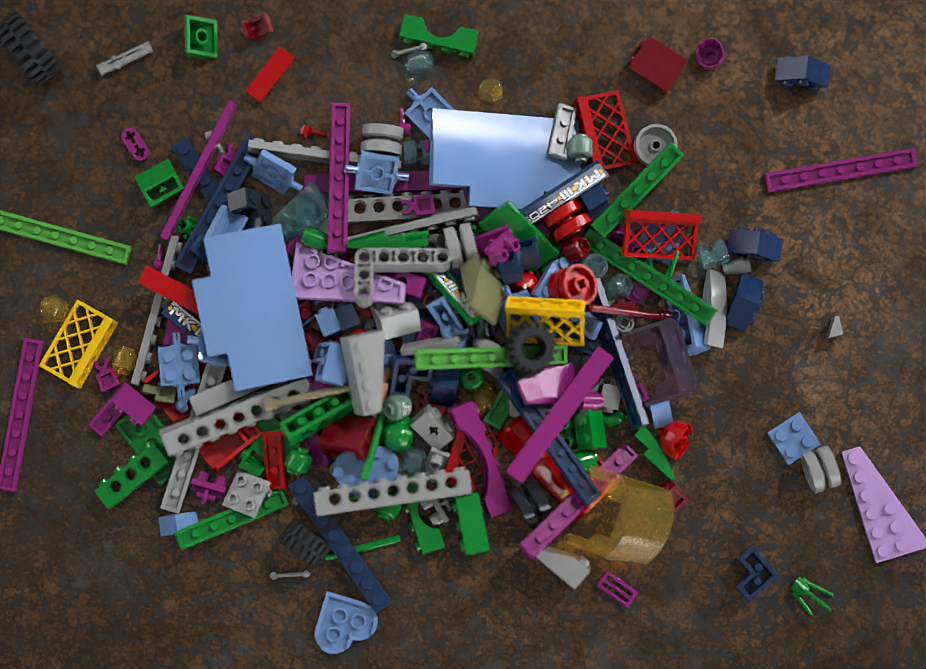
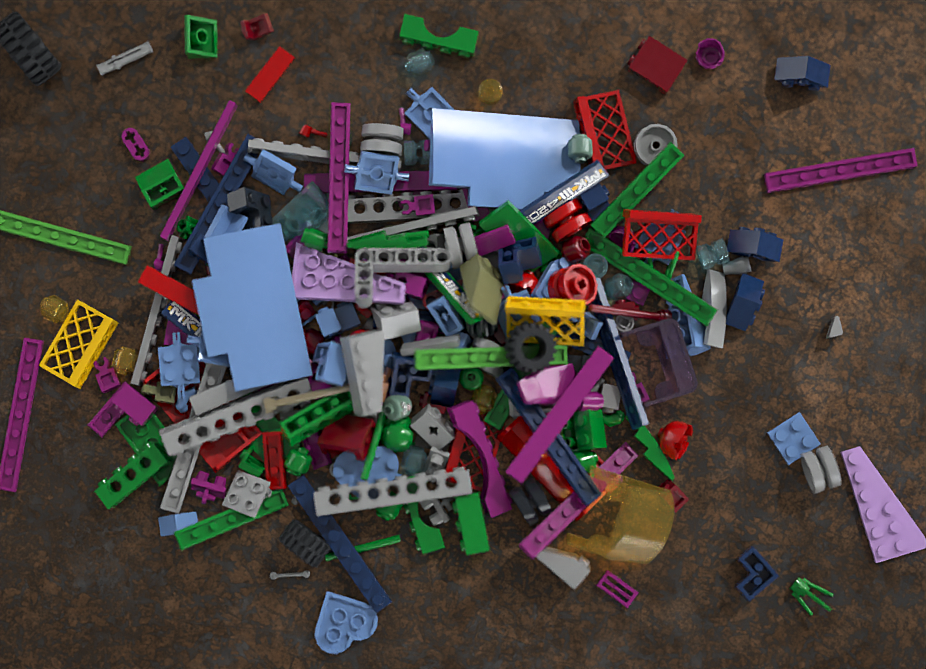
light grey hinge [391,43,427,58] -> none
medium blue hand [440,325,469,339] -> none
magenta hips [484,230,520,266] -> none
light grey tile [547,103,577,161] -> none
medium blue slope [647,401,673,429] -> none

